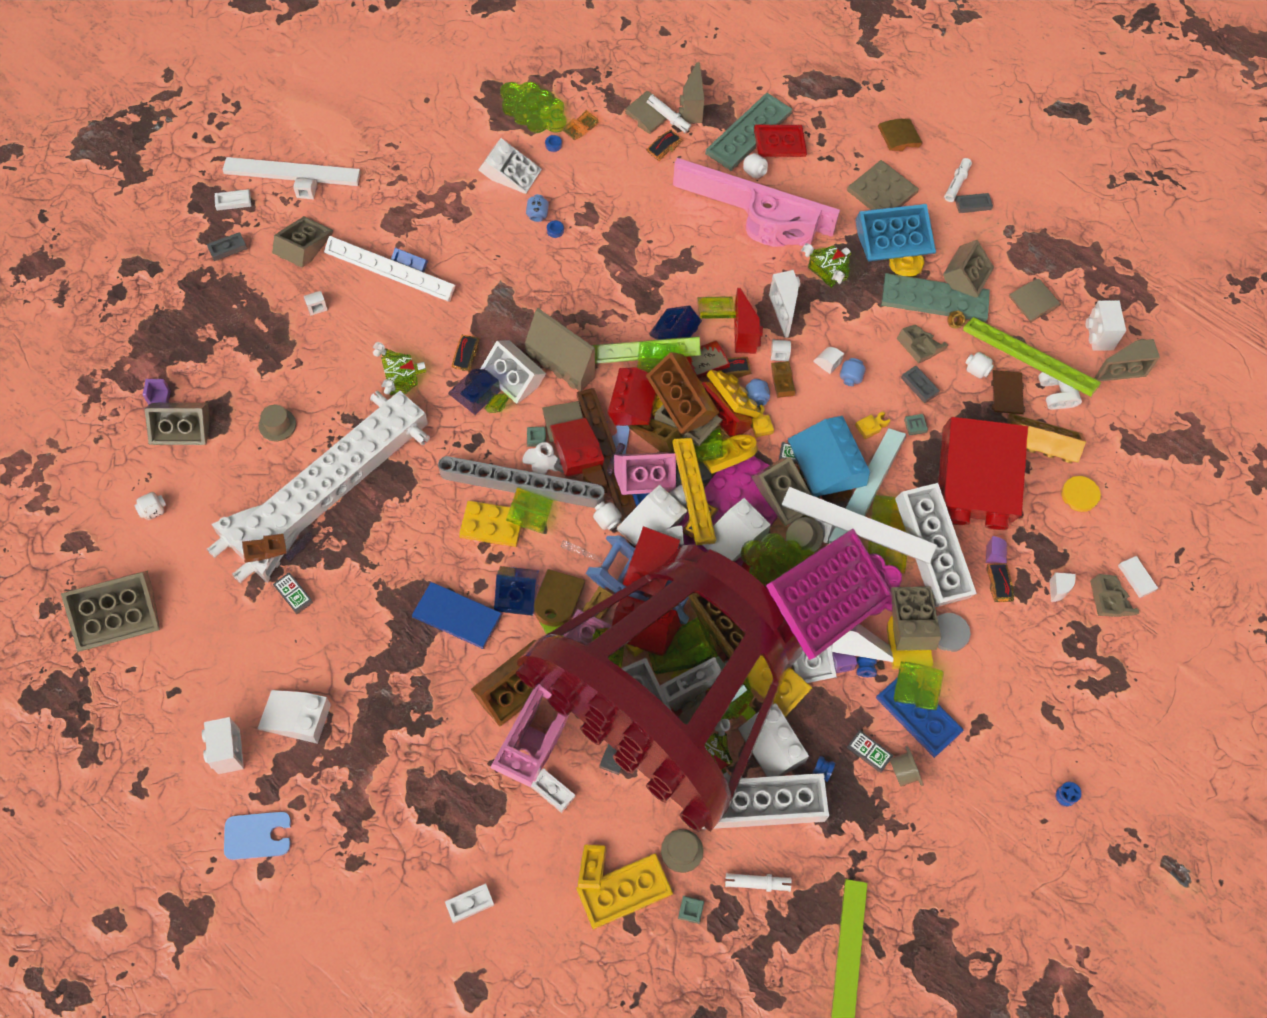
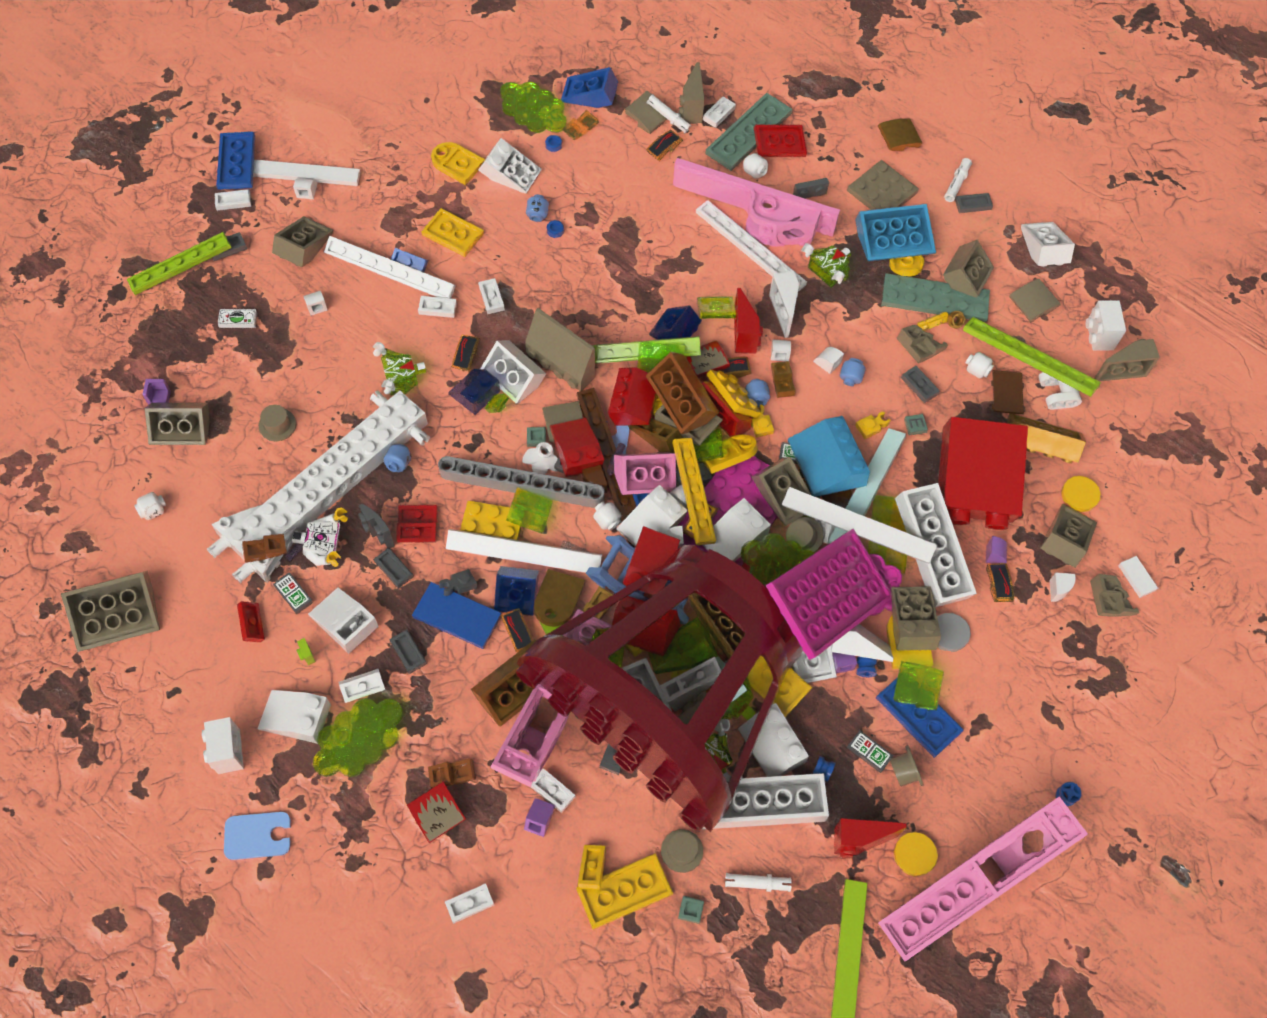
none -> lime tile [127,232,232,295]
none -> blue tile [216,132,255,190]
none -> white tile [218,309,257,328]
none -> red plate [237,601,265,643]
none -> torso [292,507,348,567]
none -> lime plate [296,638,316,665]
none -> white slope [308,588,379,654]
none -> clear neon green plate [313,698,403,777]
none -> white plate [339,669,385,703]
none -> dark grey slope [358,504,395,548]
none -> dark grey tile [373,547,414,589]
none -> medium blue head [383,444,412,472]
none -> dark grey tile [389,630,427,674]
none -> red slope [396,505,438,543]
none -> slope [407,781,466,843]
none -> white plate [418,296,457,318]
none -> yellow tile [421,208,484,257]
none -> dark orange slope [428,758,476,788]
none -> yellow tile [431,142,485,185]
none -> dark grey plate [439,569,477,596]
none -> white tile [446,529,602,573]
none -> white plate [478,278,505,314]
none -> black slope [500,608,533,652]
none -> medium lavender brick [524,798,555,837]
none -> blue slope [561,67,618,108]
none -> white tile [696,200,807,291]
none -> white plate [703,97,736,128]
none -> dark grey plate [793,178,829,199]
none -> red slope [834,818,906,858]
none -> bright pink piece [878,797,1088,961]
none -> yellow tile [893,832,938,877]
none -> yellow axle [917,312,949,331]
none -> white slope [1021,222,1075,267]
none -> dark tan slope [1040,504,1097,568]

